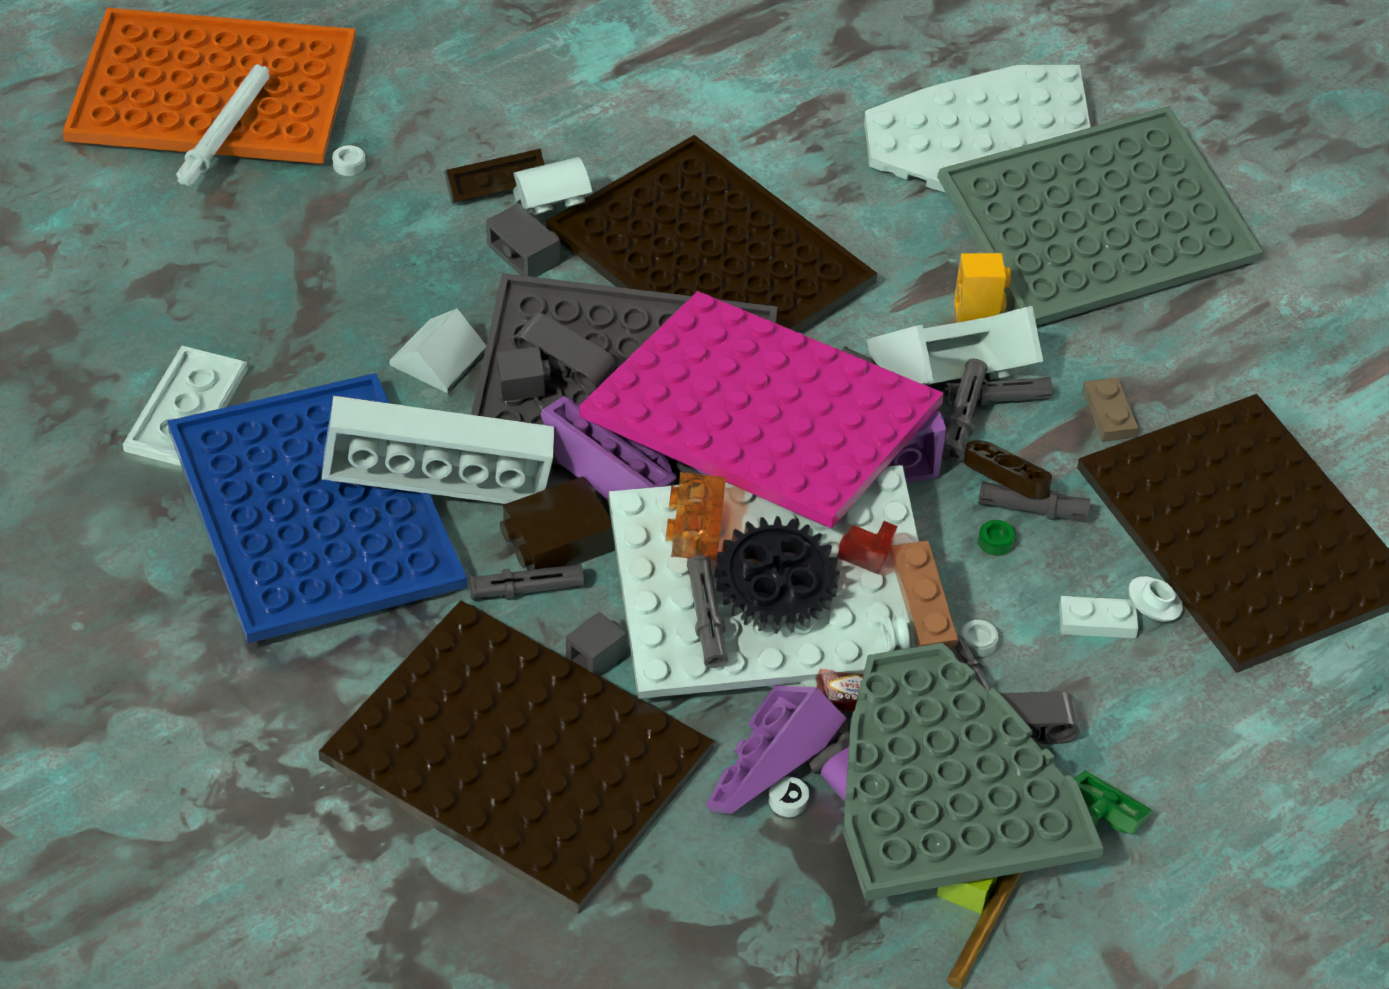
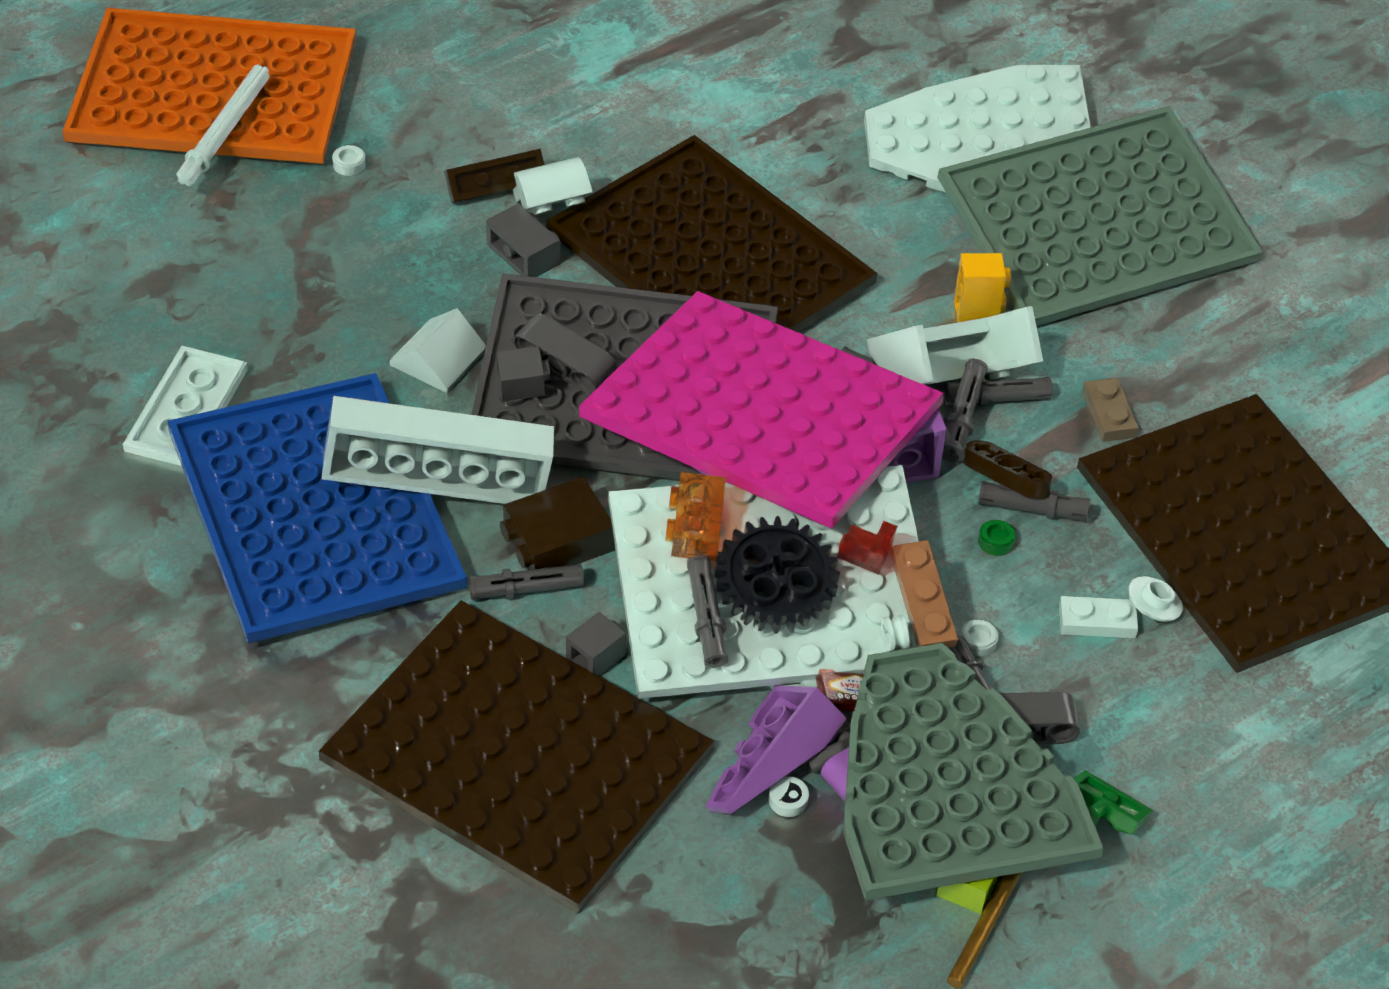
medium lavender wedge [541,396,677,499] -> none

